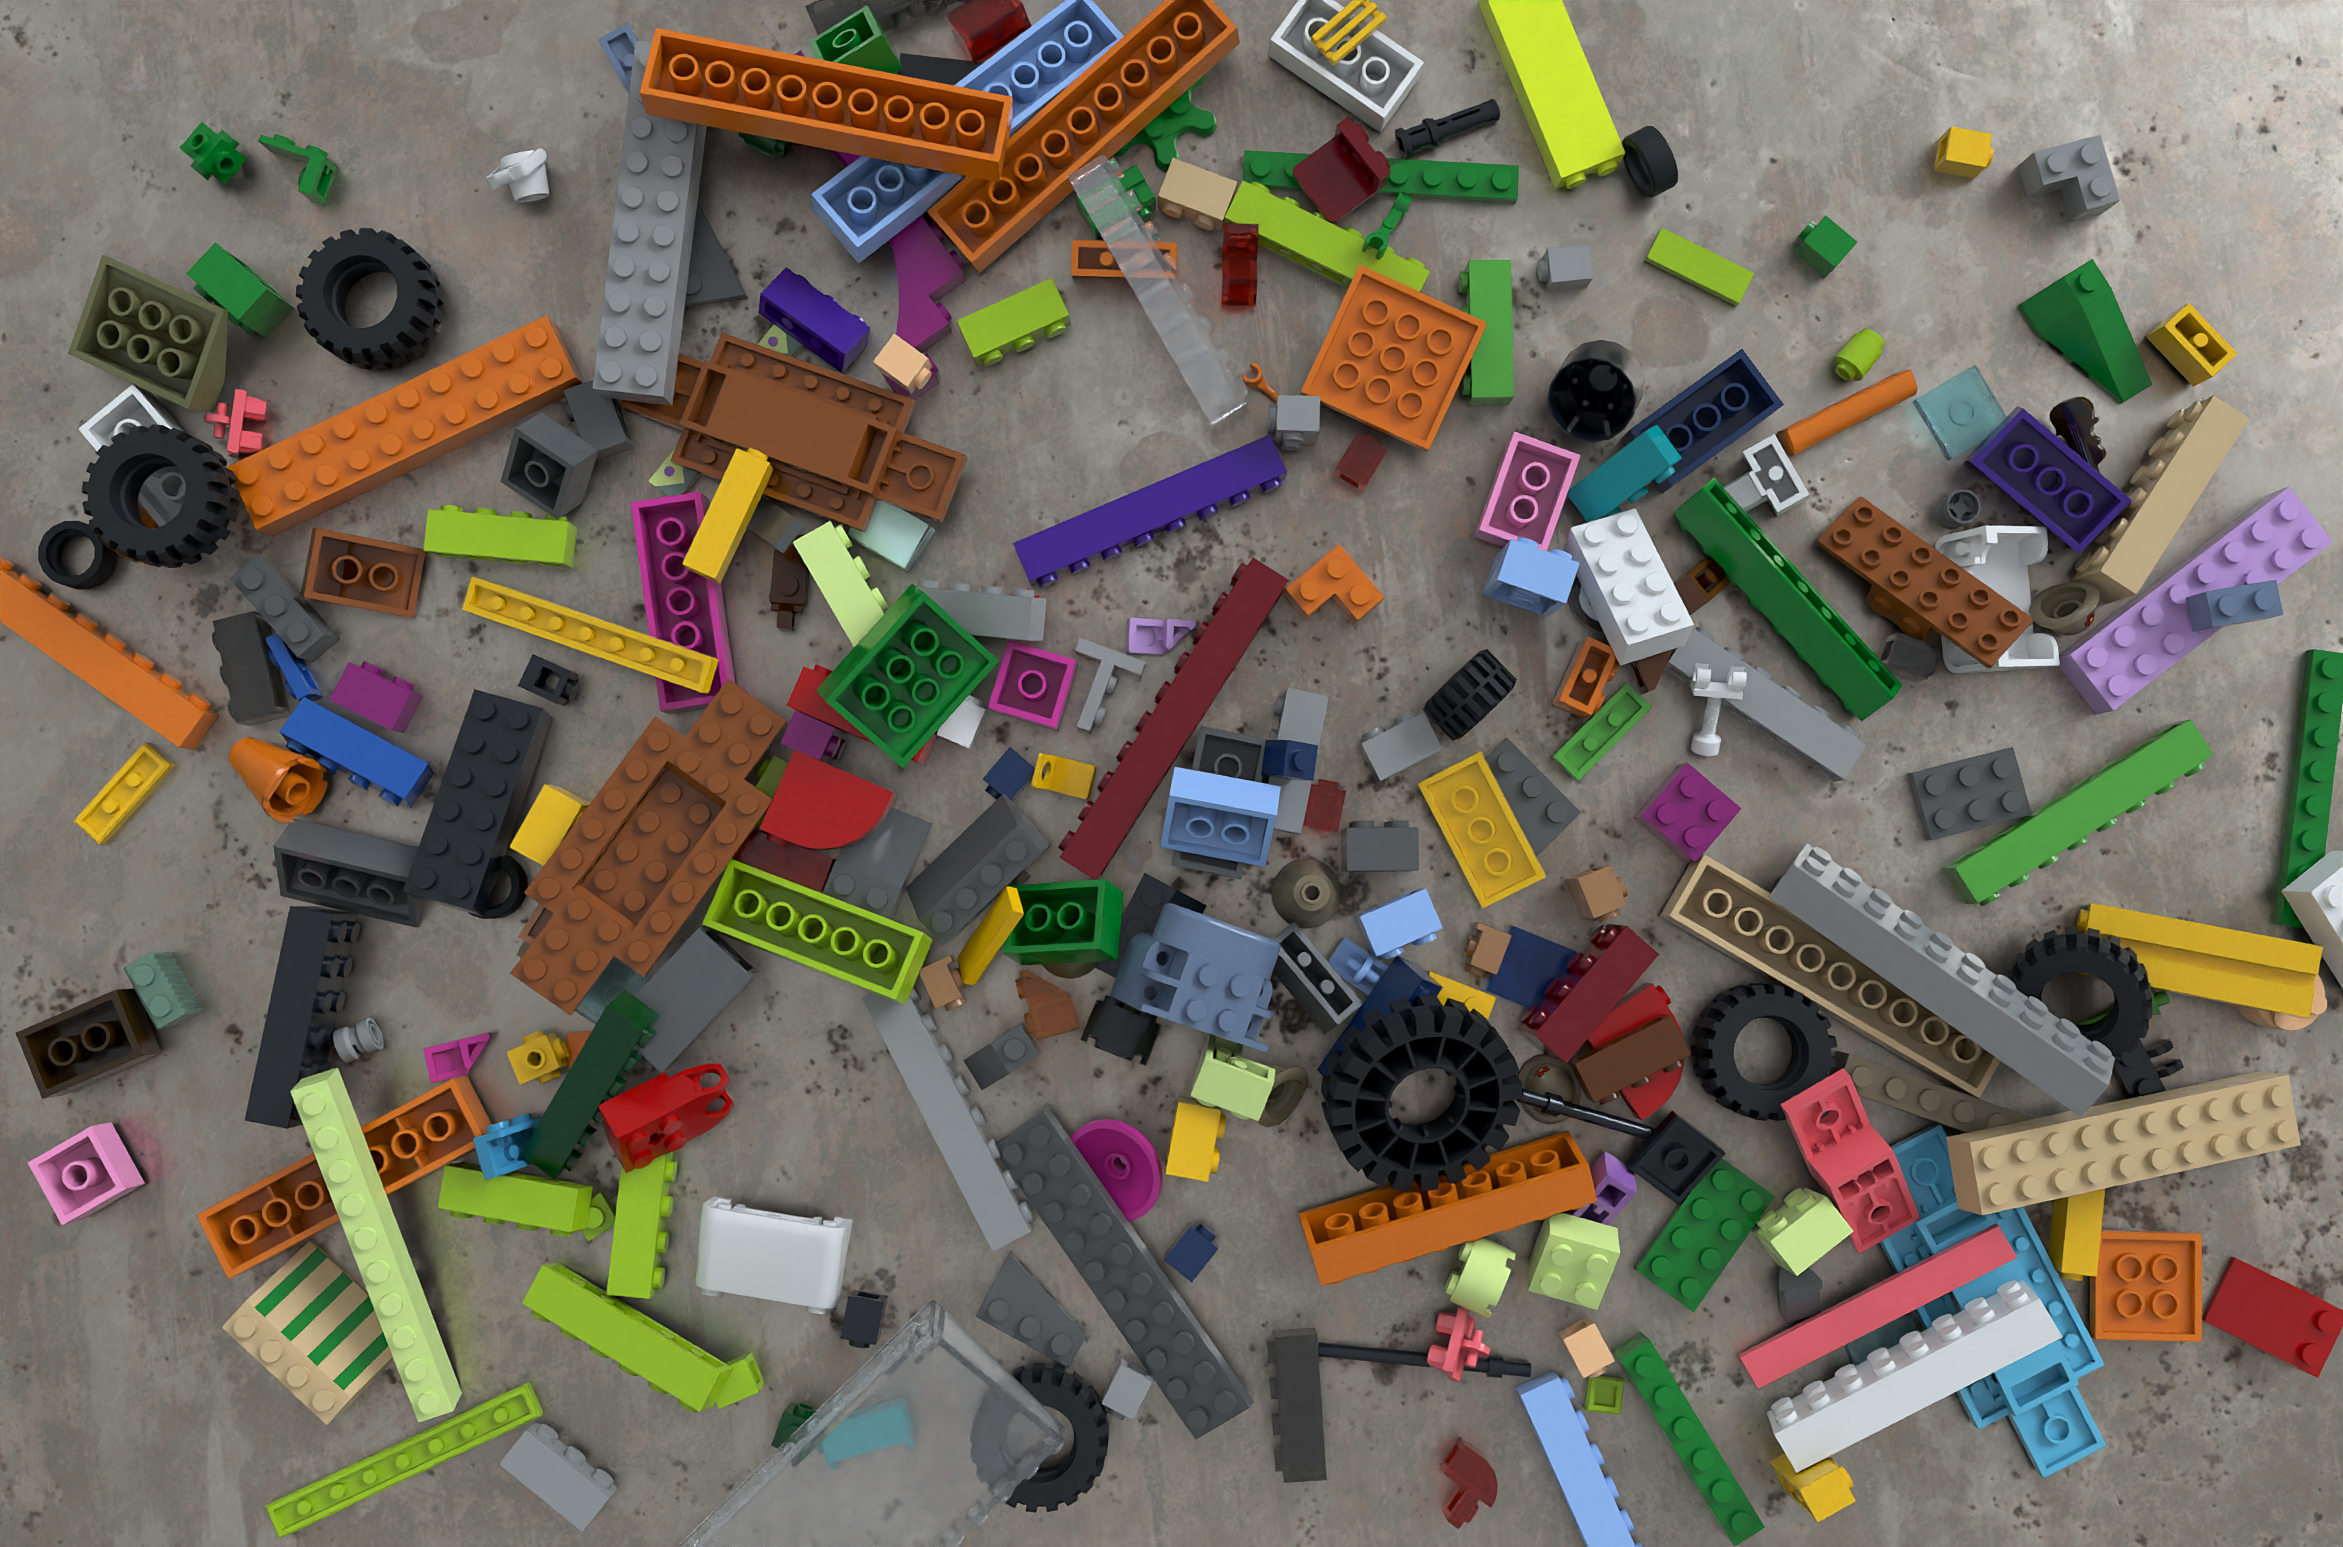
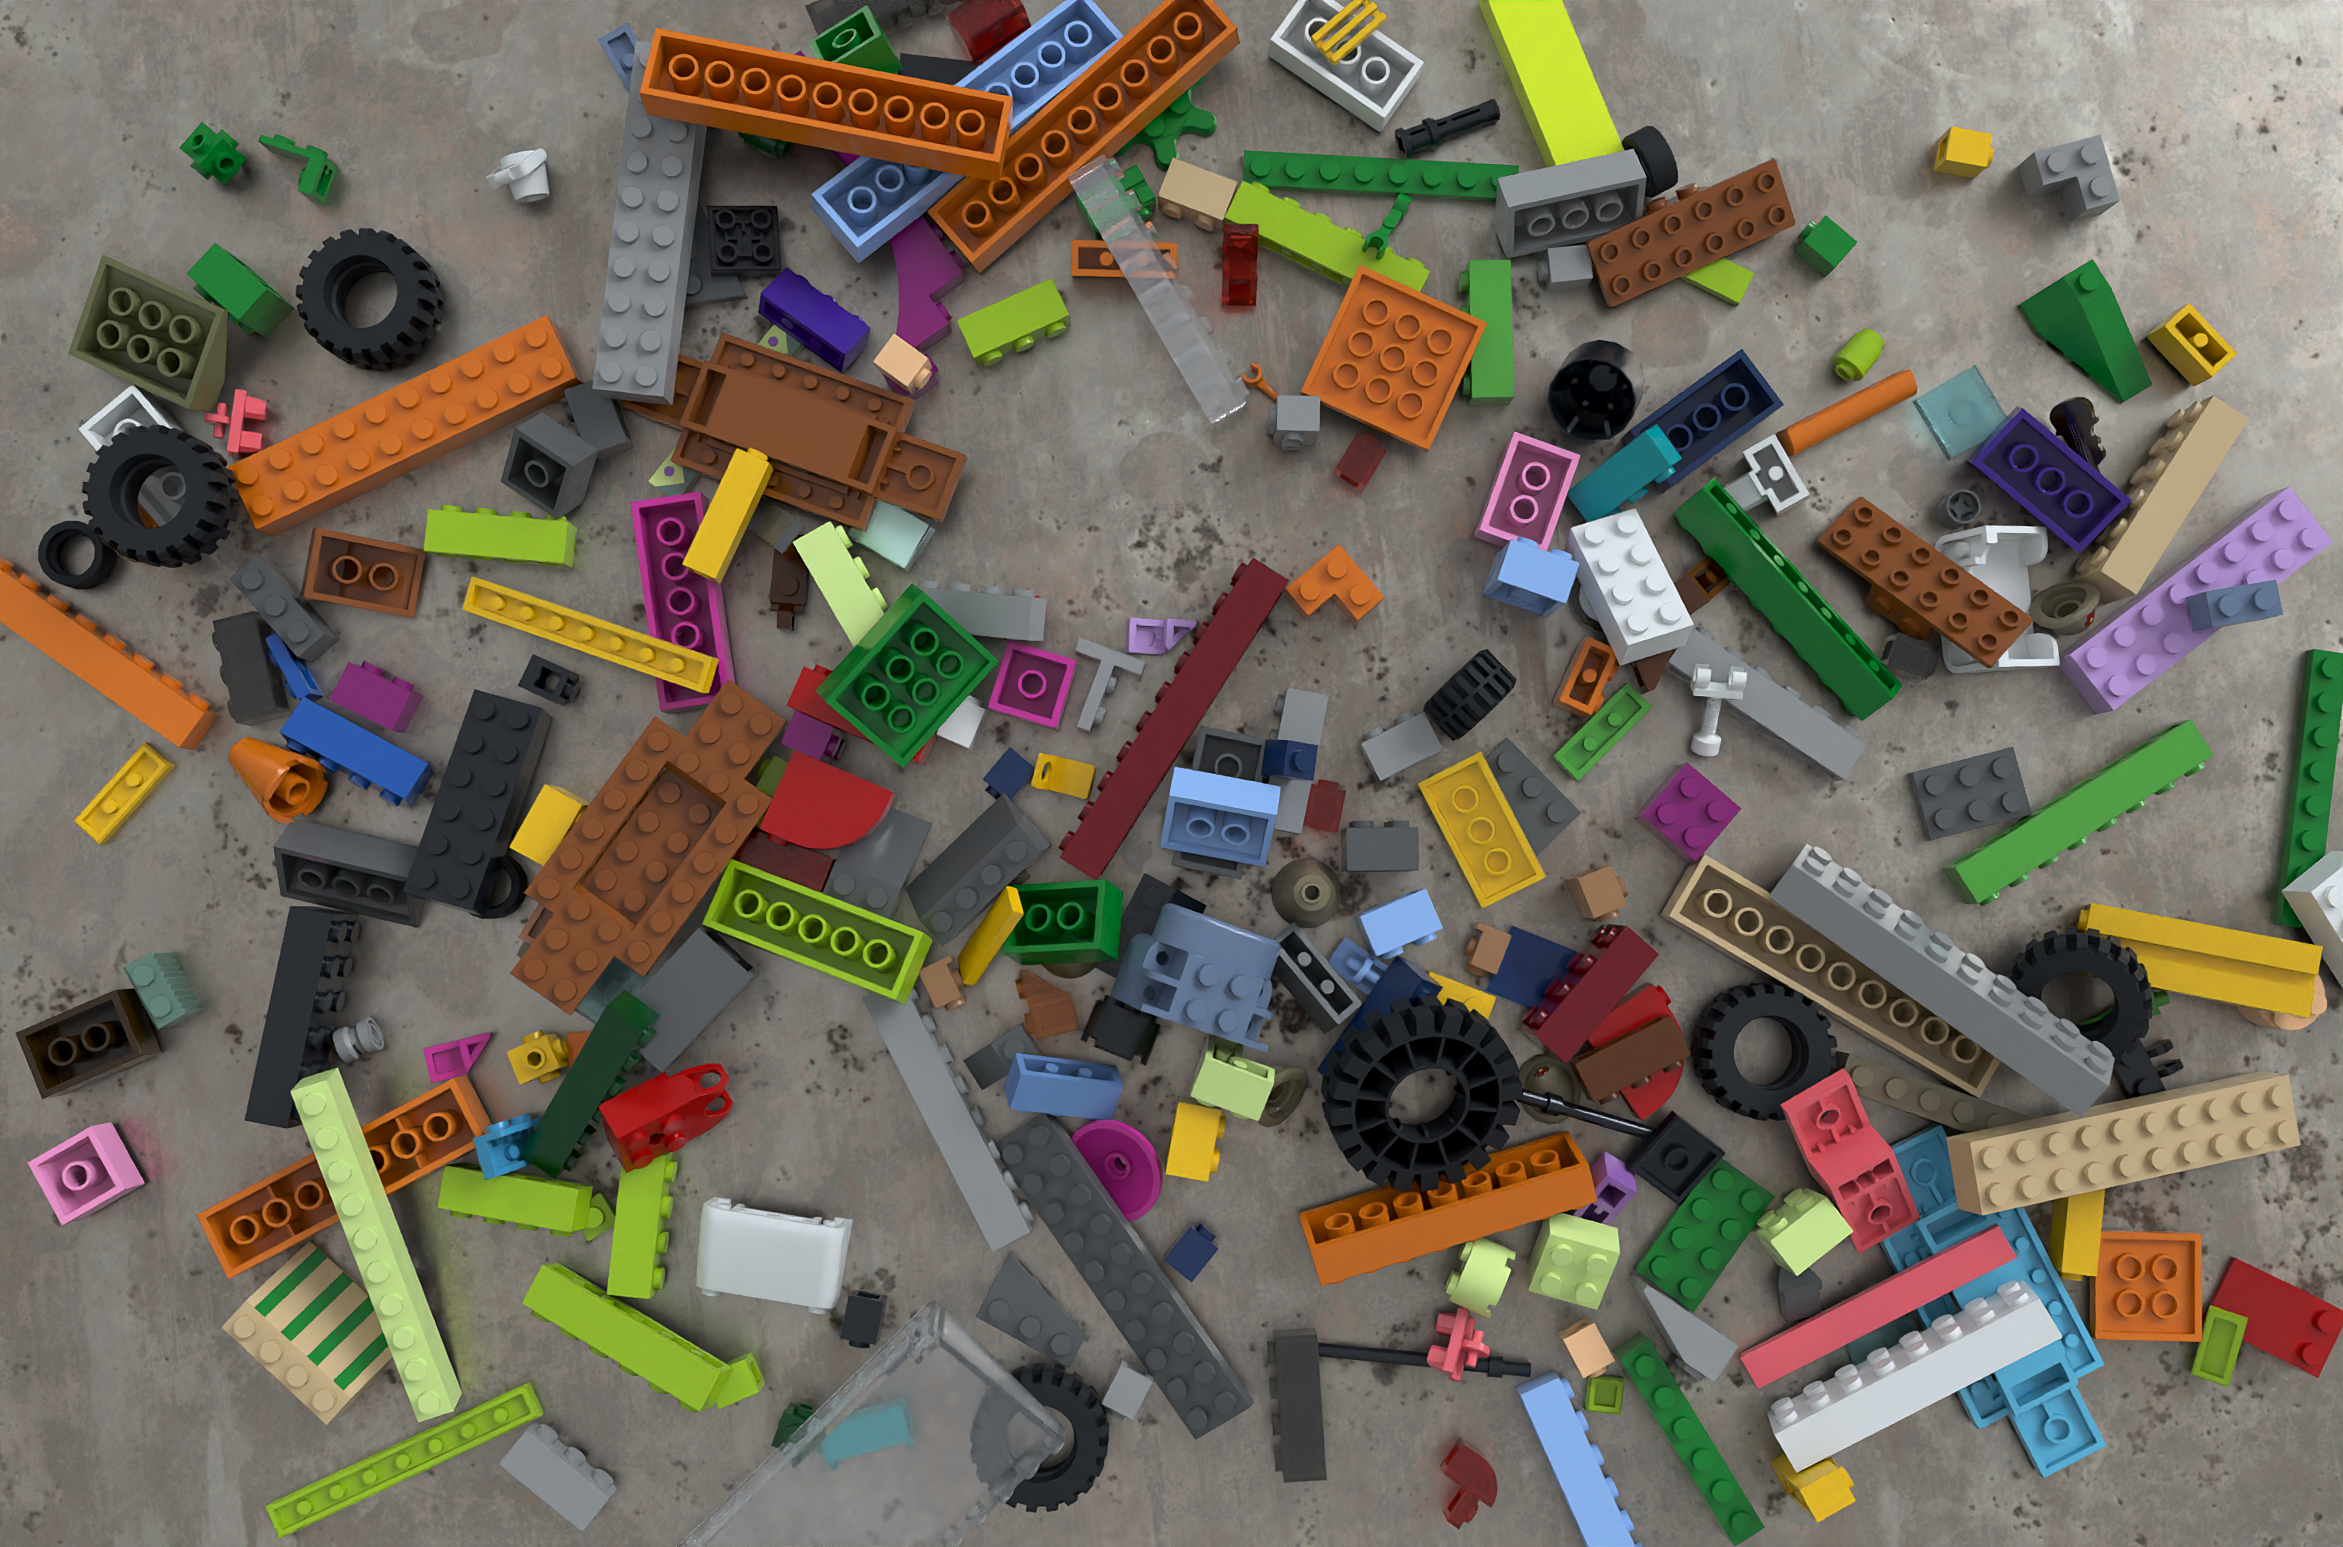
dark purple brick [1013,434,1287,588] -> none
dark red bracket [1292,117,1391,224] -> none
none -> black tile [707,206,782,276]
none -> medium blue brick [1004,1053,1123,1121]
none -> light grey brick [1495,149,1647,258]
none -> dark orange bracket [1586,160,1795,307]
none -> light grey slope [1628,1273,1739,1382]
none -> lime tile [2190,1305,2248,1387]

